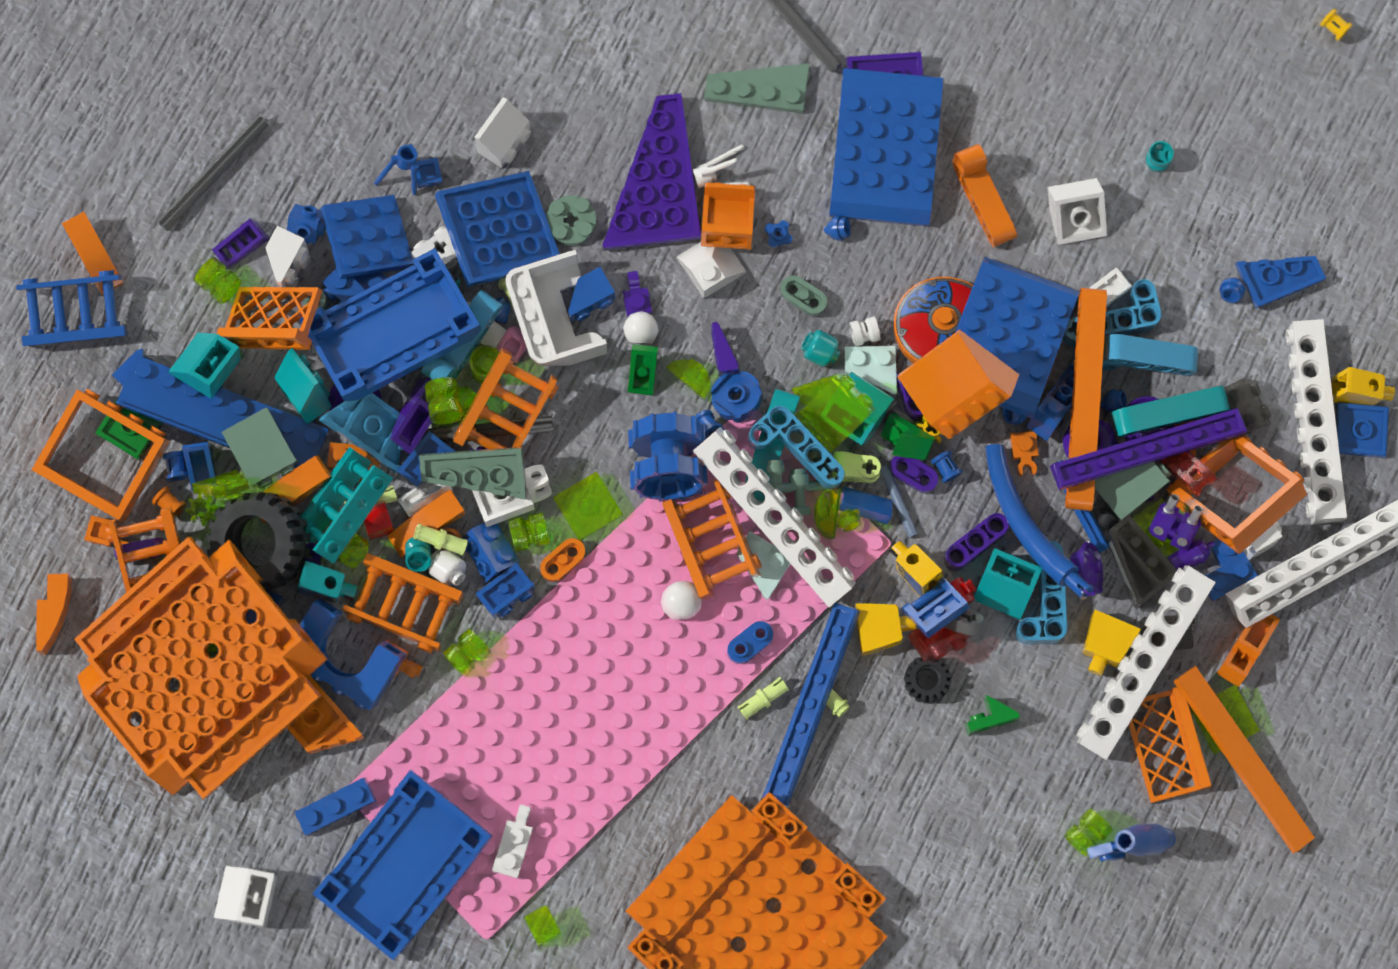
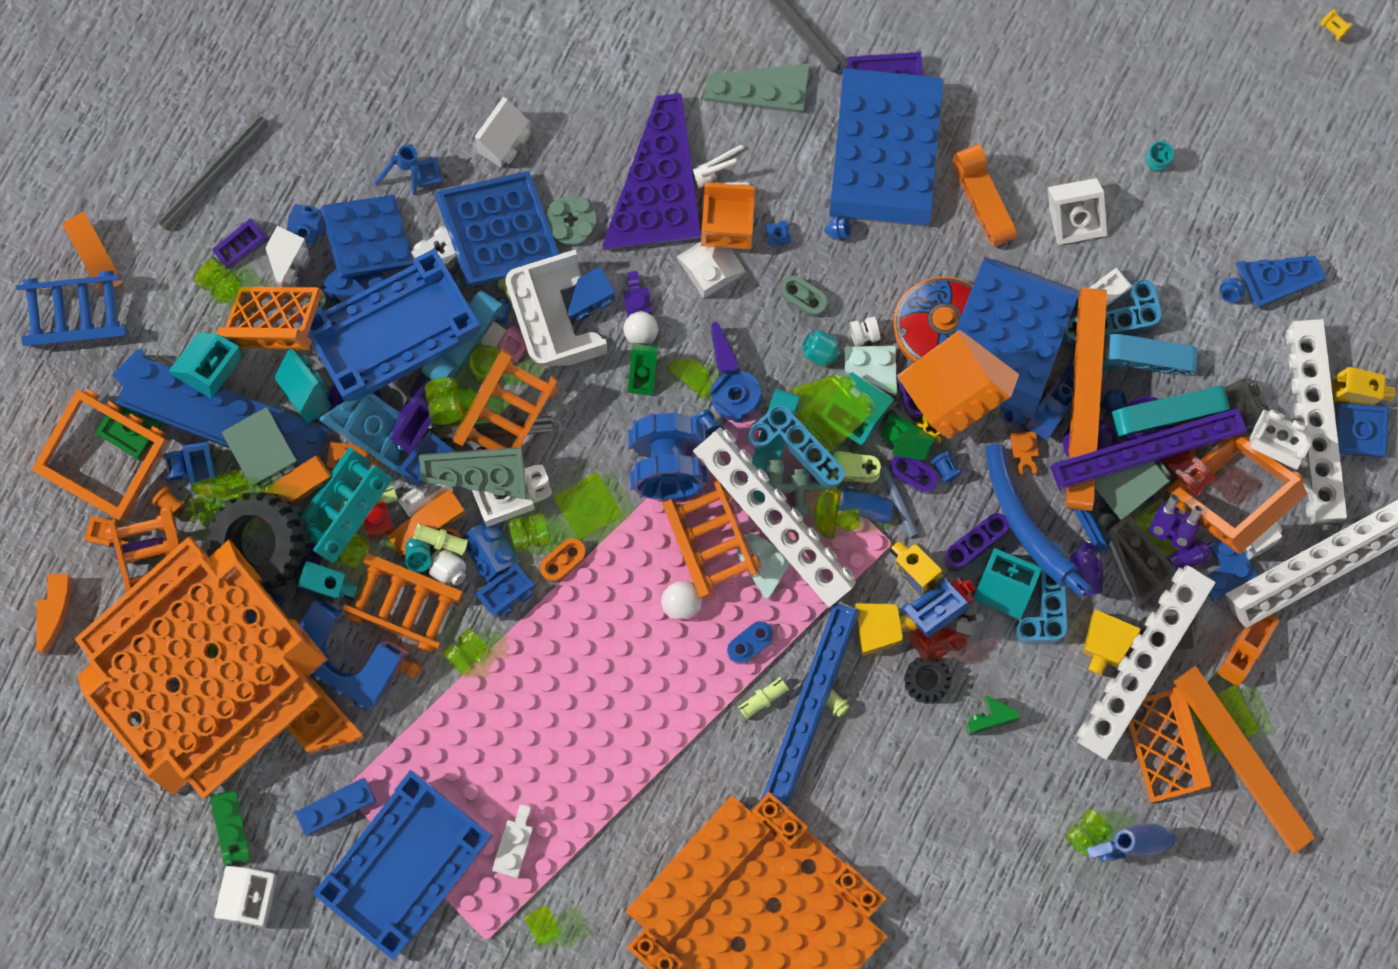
none -> green plate [210,790,251,867]
none -> white piece [1250,409,1311,470]

